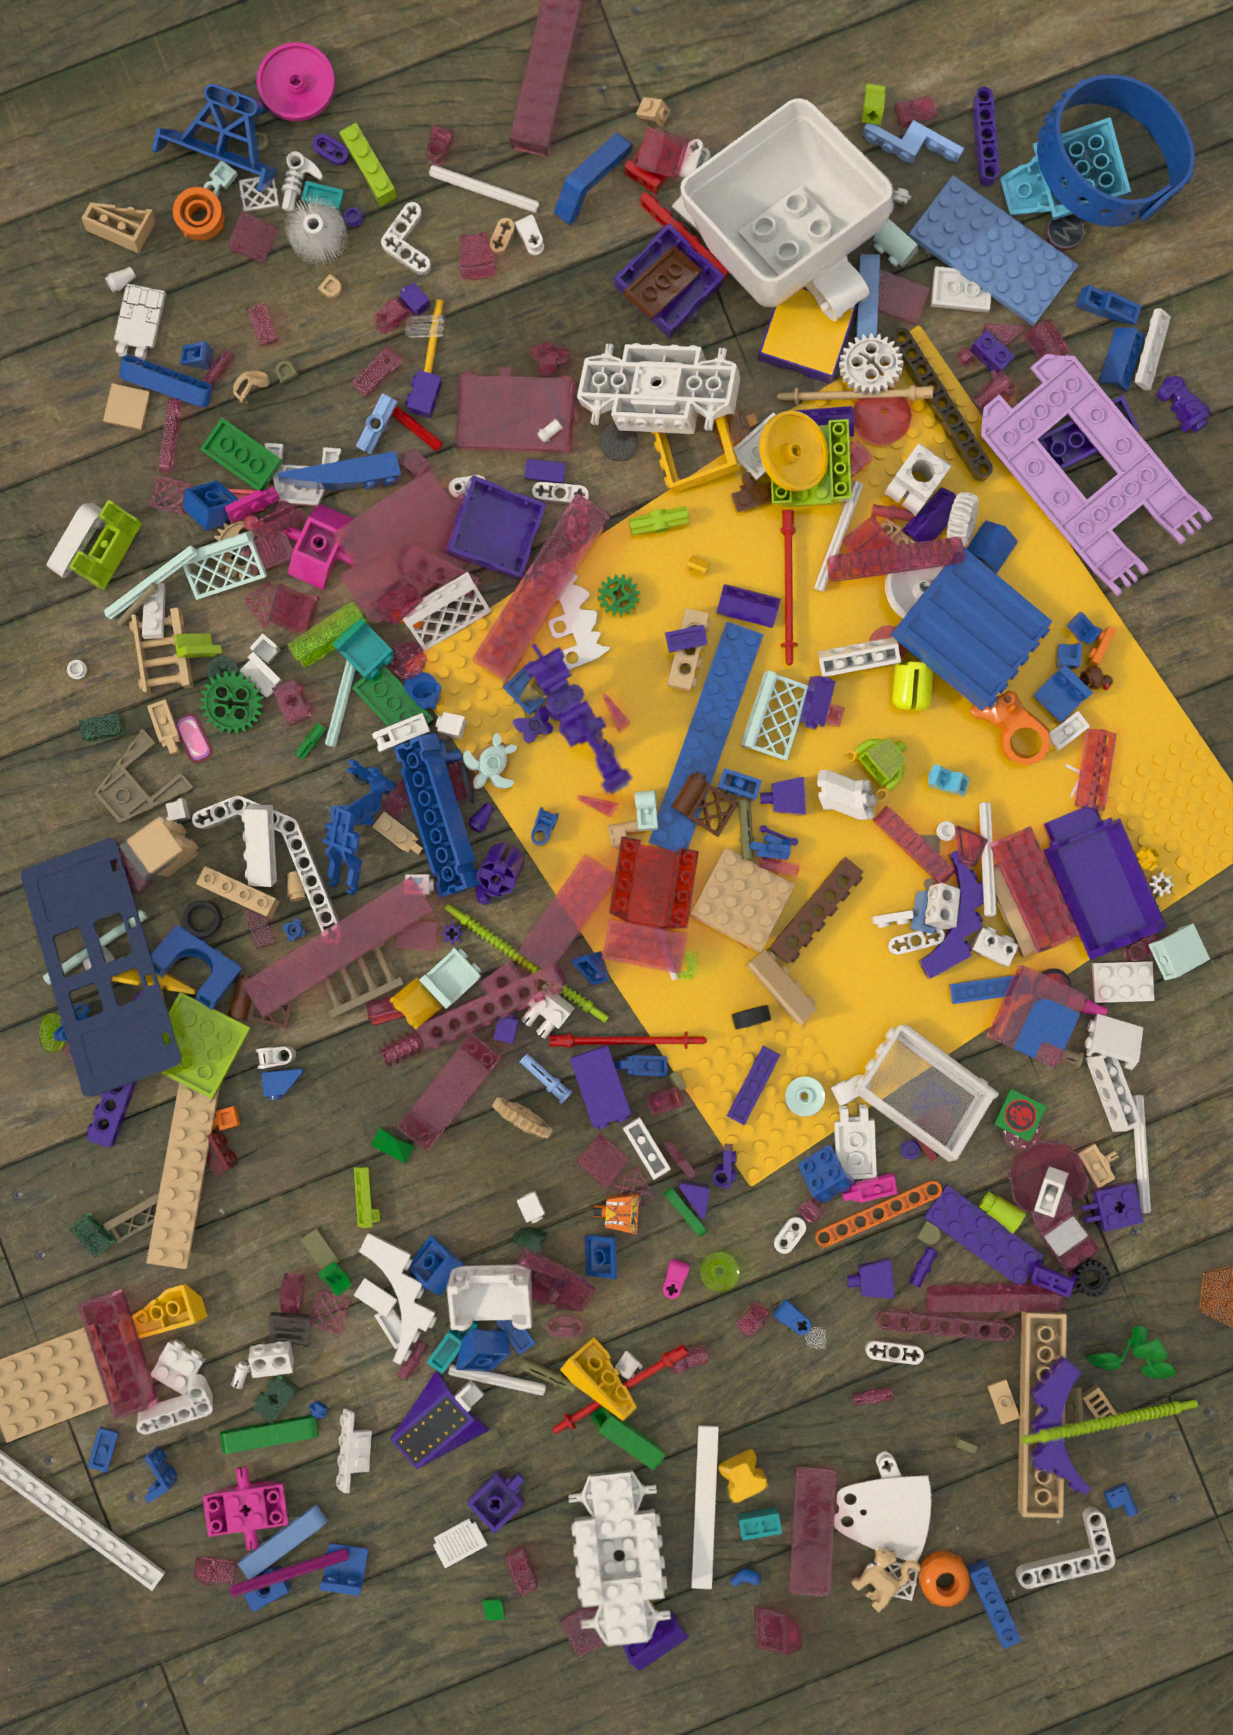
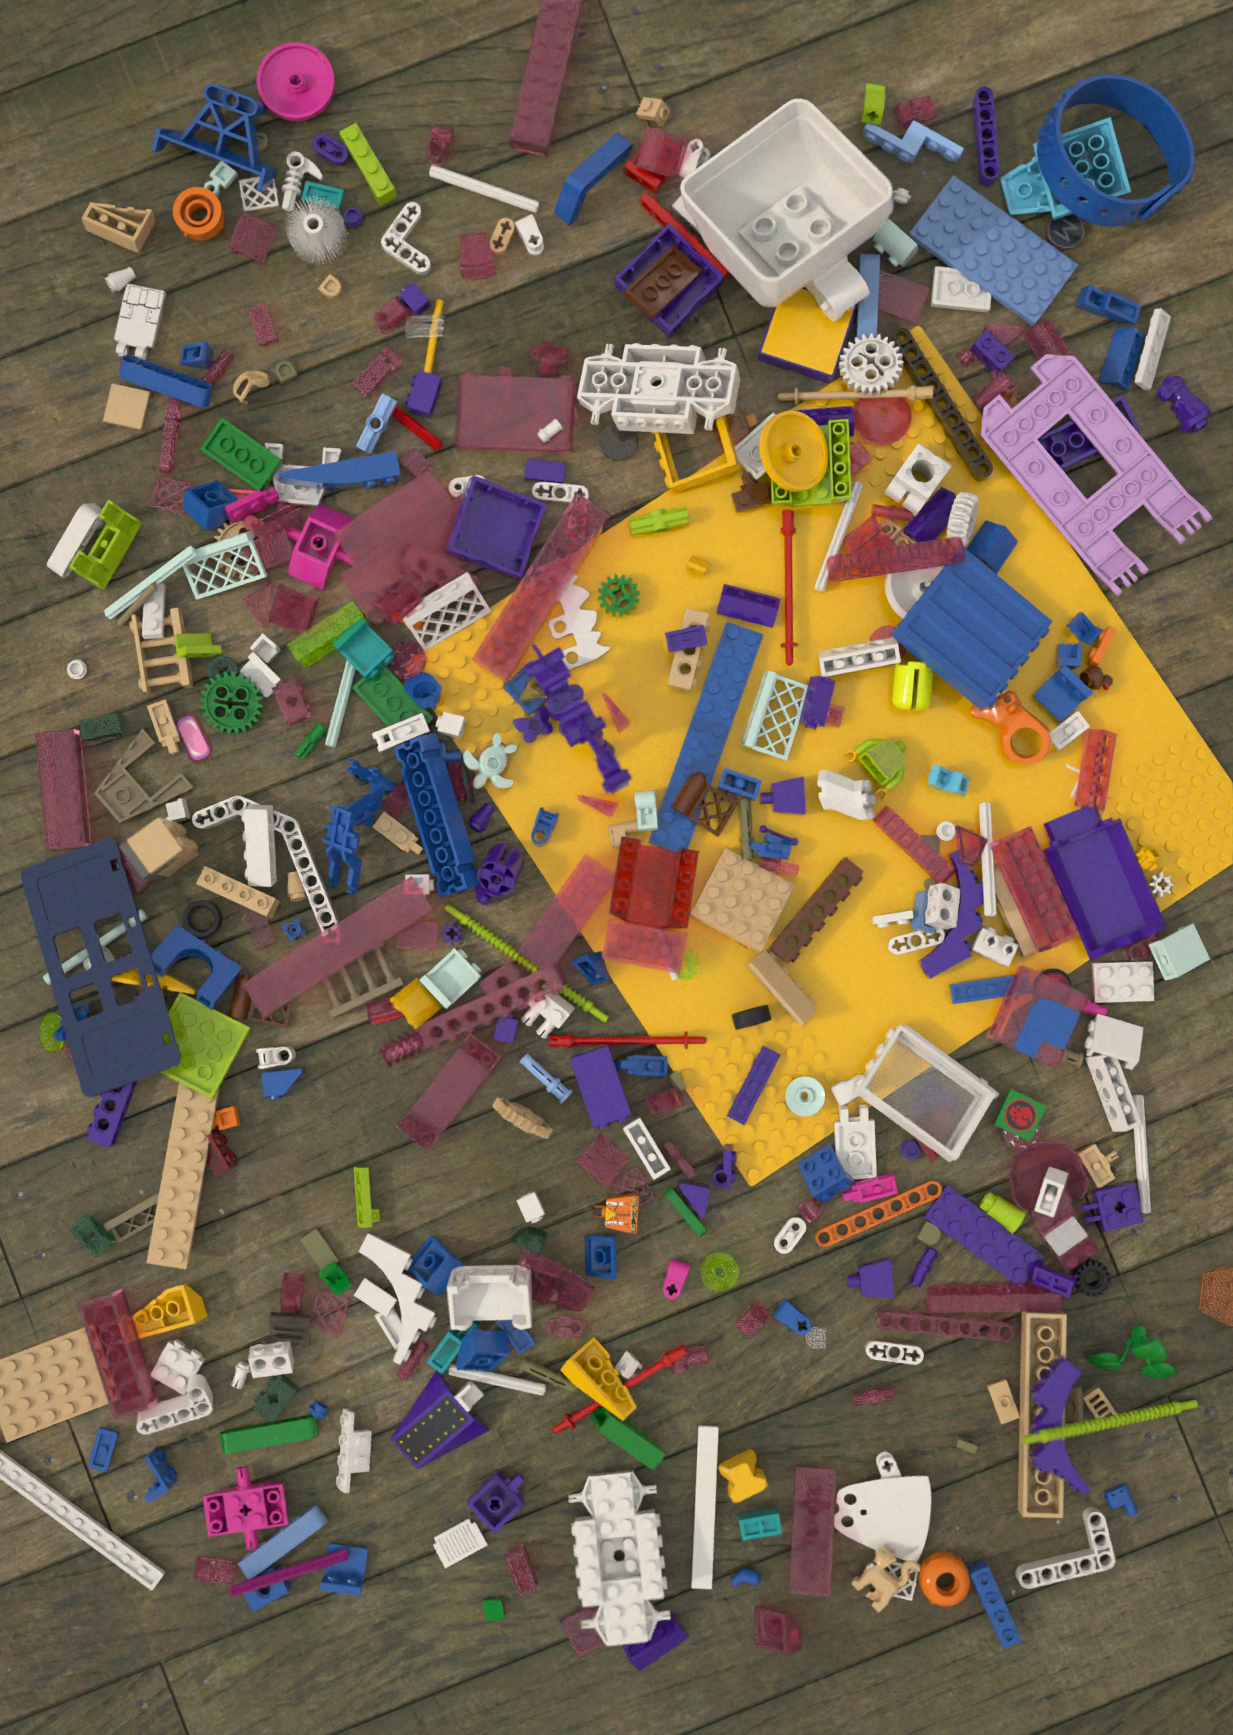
green slope [371,1127,415,1164] -> none
none -> clear pink brick [35,729,91,852]

